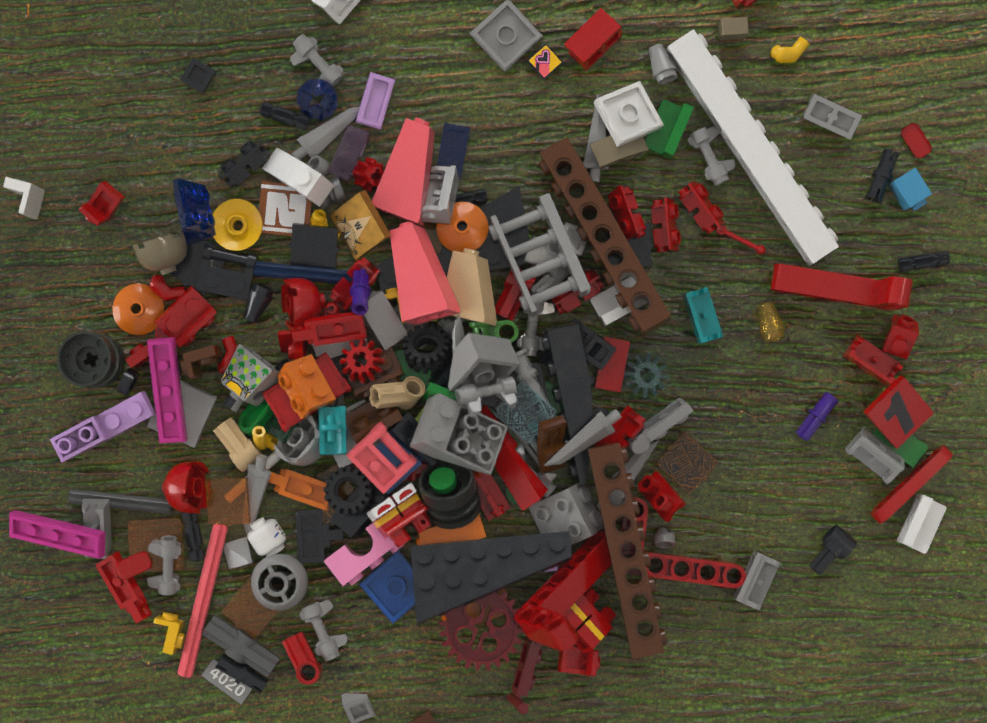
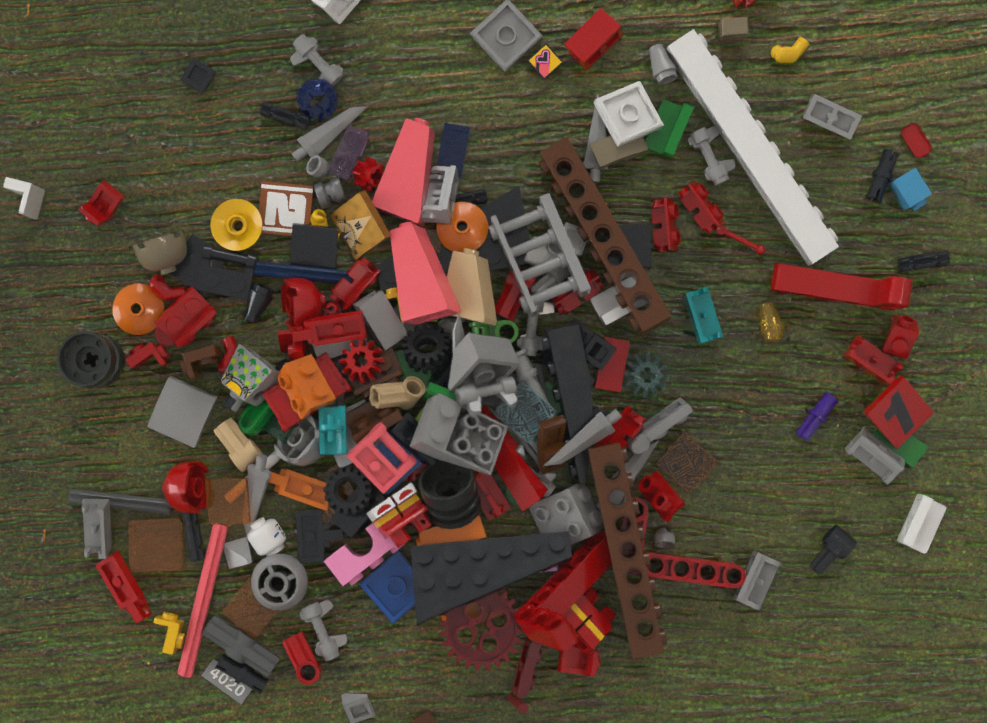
dark pink tile [9,510,105,559] -> none
lavender slope [50,391,156,463] -> none
red piece [115,551,153,580] -> none
black tile [117,368,139,395] -> none
dark pink tile [147,337,187,444] -> none
light grey piece [147,535,181,595] -> none
clear blue bracket [173,179,216,244] -> none
black hinge [218,139,270,188] -> none
yellow arm [252,426,278,450] -> none
white slope [262,148,335,207] -> none
dark purple axle [350,268,371,315] -> none
lavender tile [355,72,395,130] -> none
green tile [429,467,457,494] -> none
red hinge [607,185,646,241] -> none
red beam [870,444,953,524] -> none

